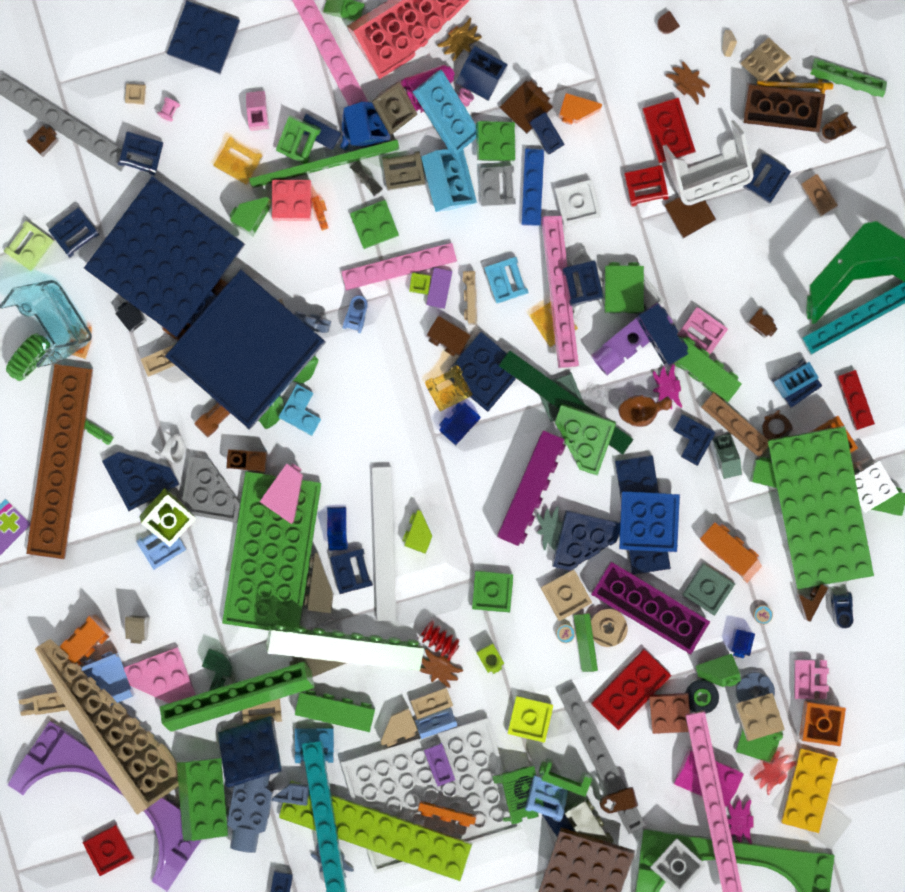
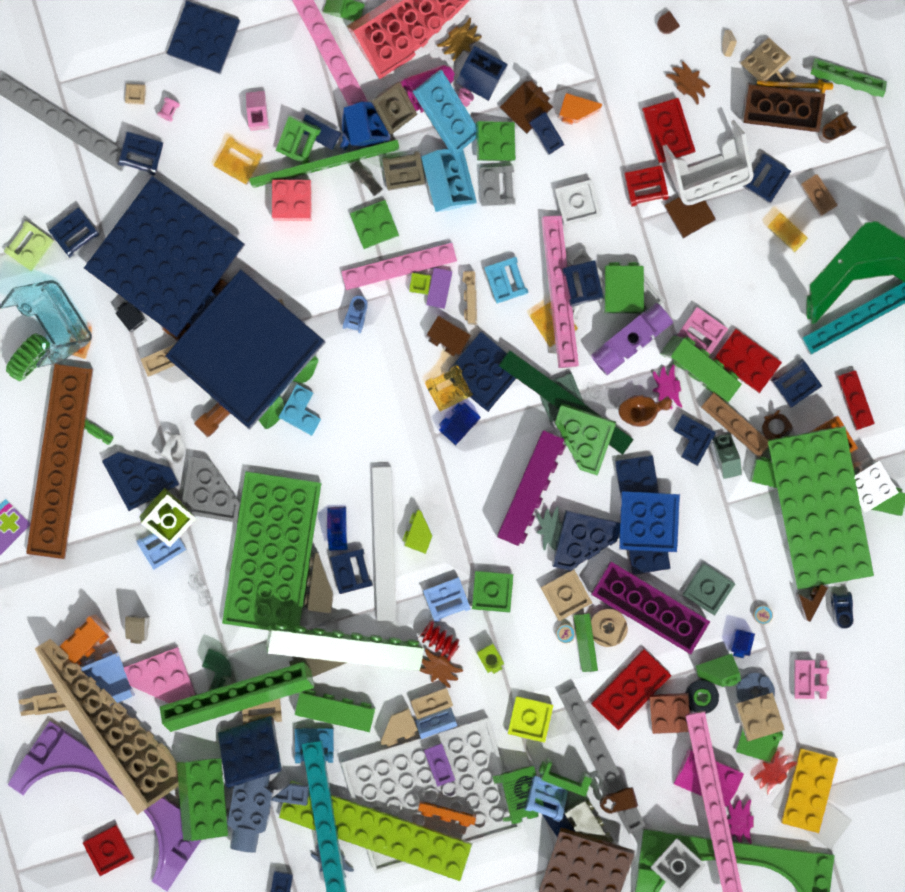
reddish brown brick [26,126,59,157] -> none
reddish brown slope [226,449,268,472] -> none
bright green slope [230,197,272,237] -> none
bright pink slope [260,463,304,524] -> none
sand blue plate [294,311,332,333] -> none
clear orange plate [311,196,329,231] -> none
blue plate [521,149,544,226] -> none
dark blue brick [636,304,688,368] -> none
orange wedge [700,522,762,583] -> none
reddish brown brick [747,308,778,338] -> none
dark azure slope [774,362,819,398] -> none
orange brick [799,701,846,747] -> none
none -> light blue plate [423,577,471,623]
none -> red plate [713,329,782,394]
none -> clear yellow plate [767,212,808,253]

